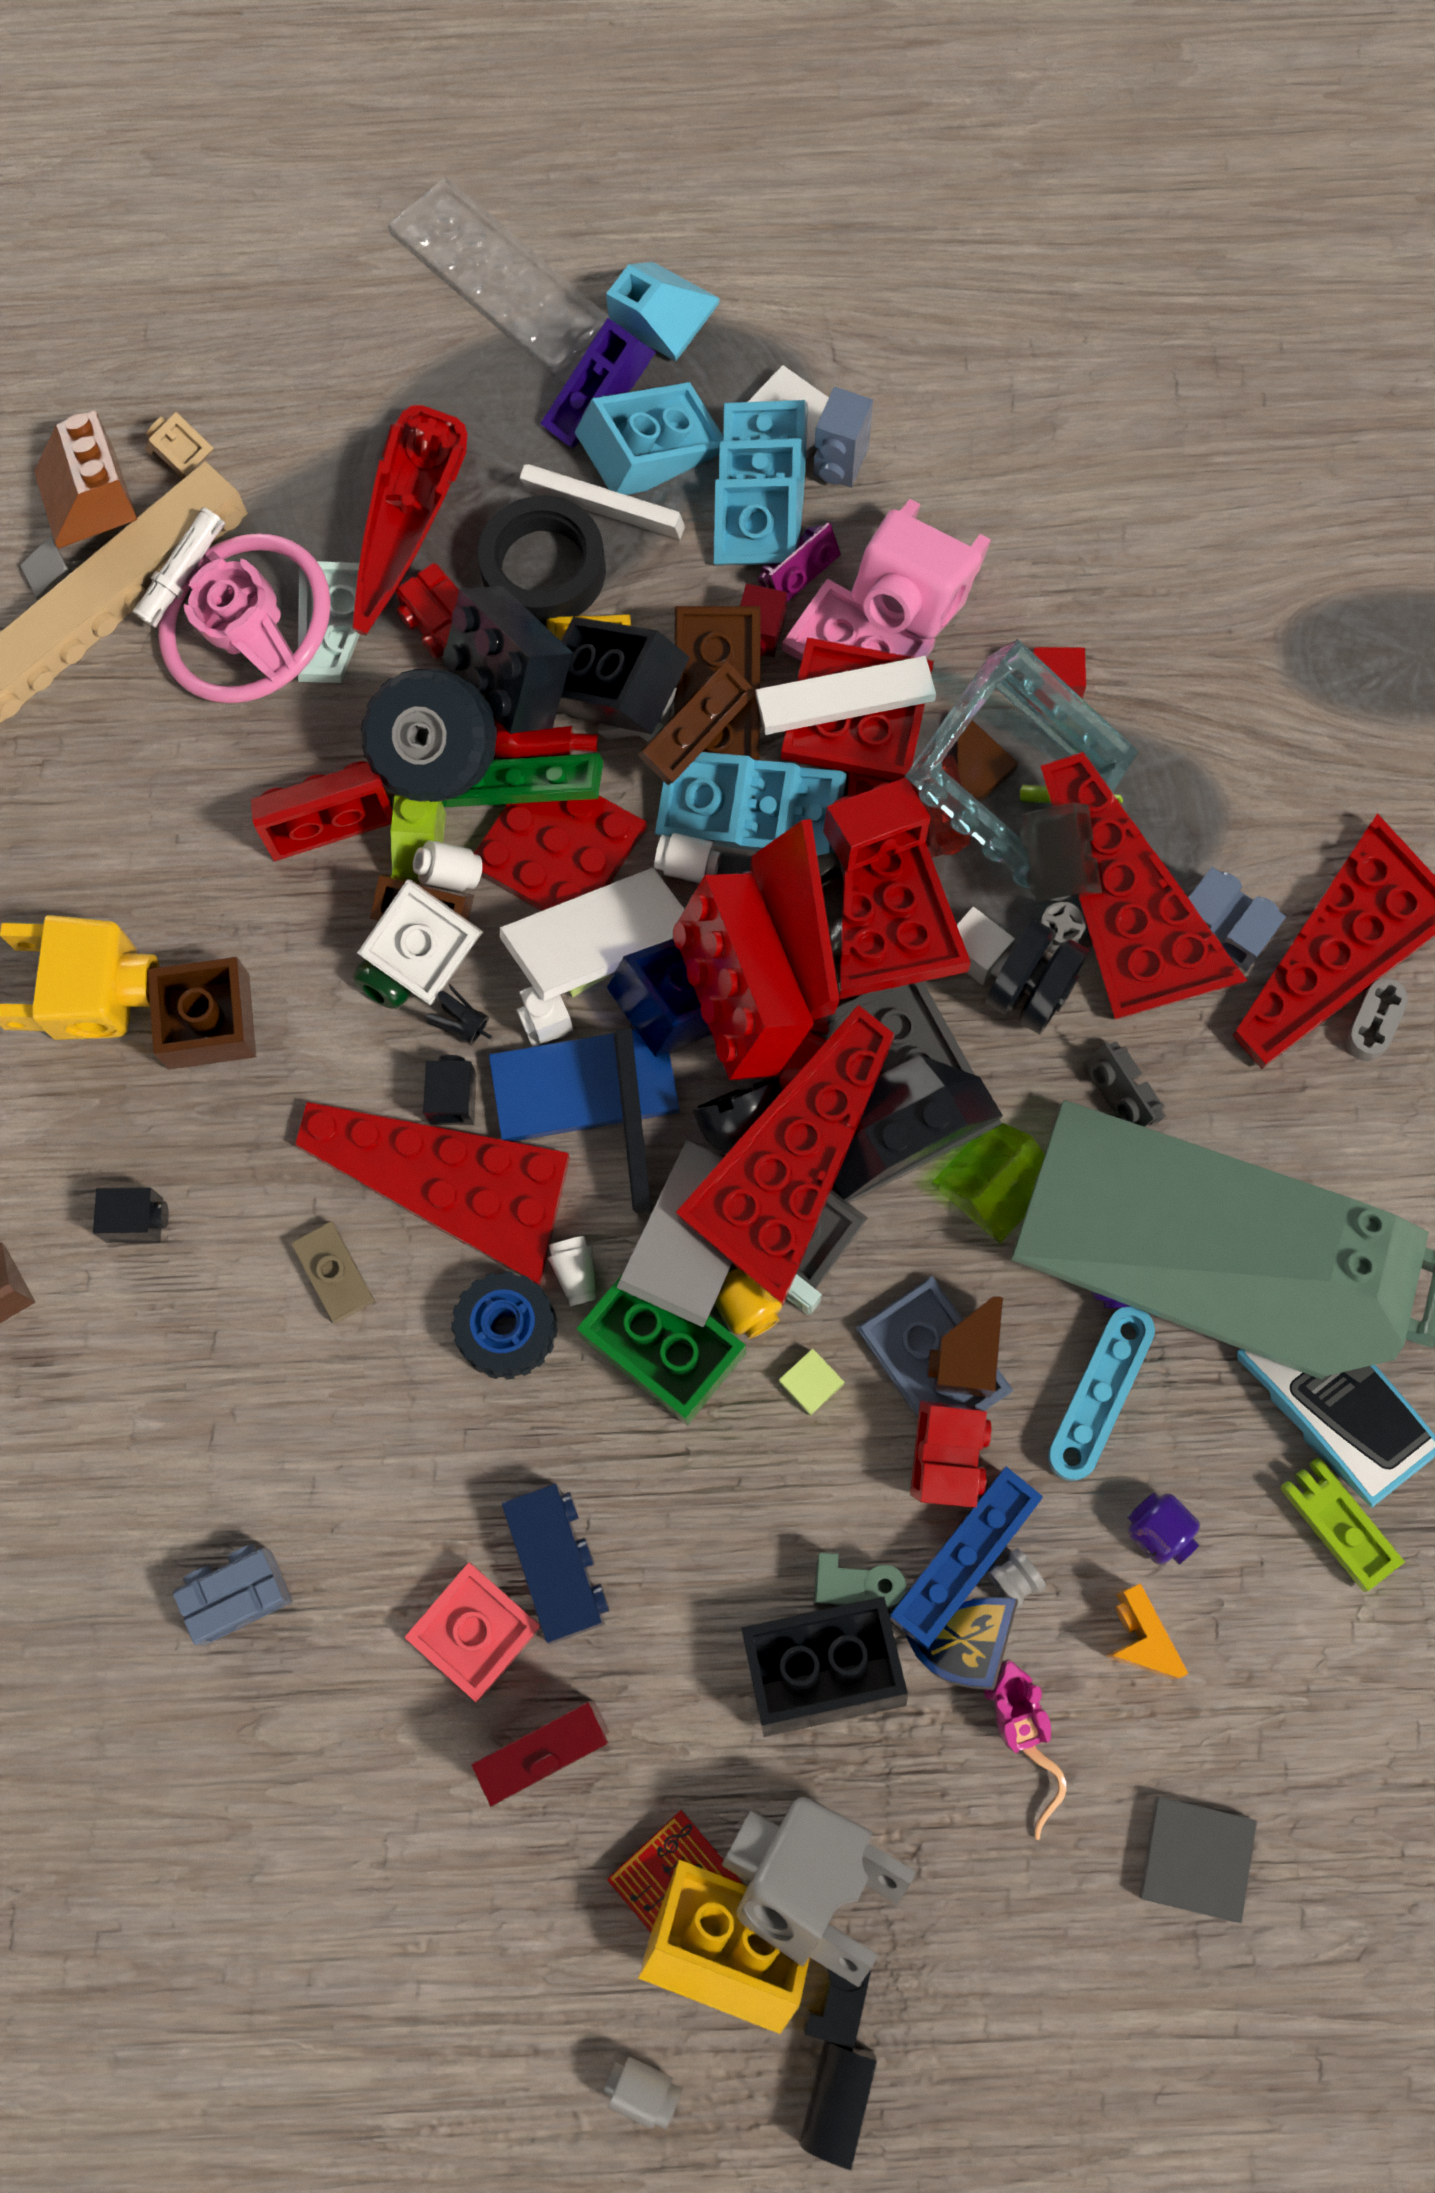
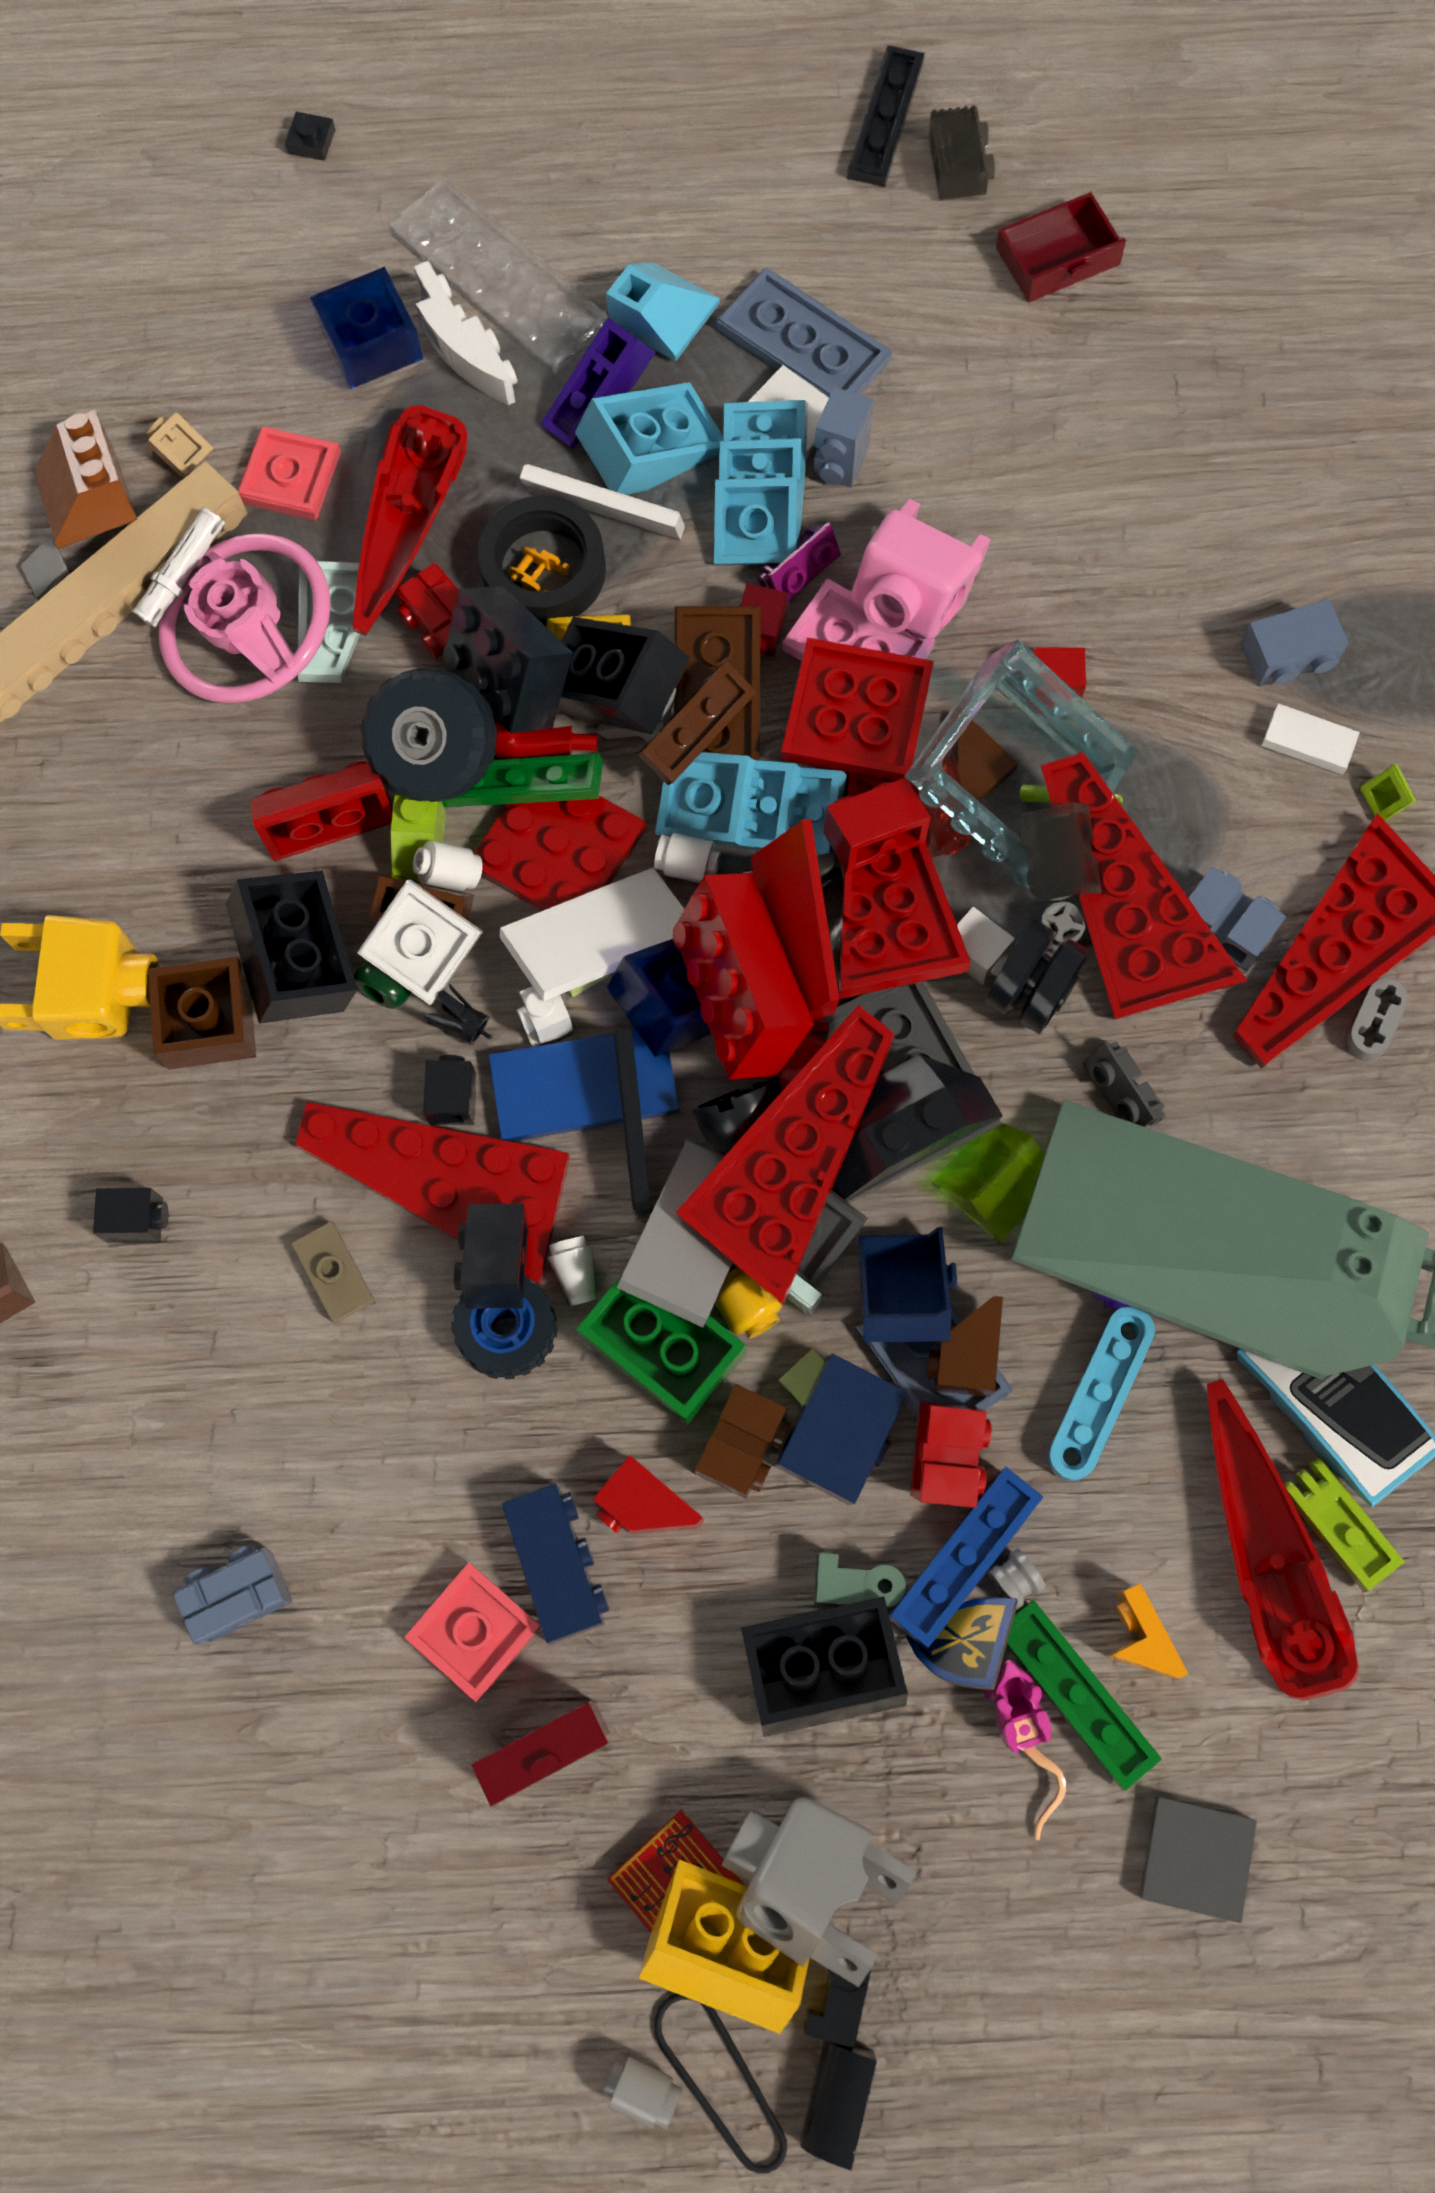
white tile [756,656,936,735] -> none
dark purple head [1127,1492,1200,1565] -> none
none -> black brick [226,871,358,1024]
none -> coral tile [238,426,341,521]
none -> black plate [285,112,336,161]
none -> clear blue brick [310,266,424,389]
none -> white slope [414,261,517,405]
none -> black brick [454,1204,529,1309]
none -> light orange piece [507,547,571,592]
none -> red slope [592,1455,704,1534]
none -> black piece [654,1993,787,2174]
none -> reddish brown brick [695,1384,791,1499]
none -> sand blue tile [716,267,893,397]
none -> dark blue container [774,1353,908,1505]
none -> black tile [847,45,925,187]
none -> dark blue container [859,1227,957,1342]
none -> clear smoke brick [928,105,995,200]
none -> dark red container [996,192,1126,303]
none -> green plate [1006,1600,1162,1791]
none -> red piece [1207,1379,1359,1701]
none -> sand blue brick [1240,599,1349,687]
none -> white tile [1261,703,1360,775]
none -> lime slope [1360,764,1416,821]

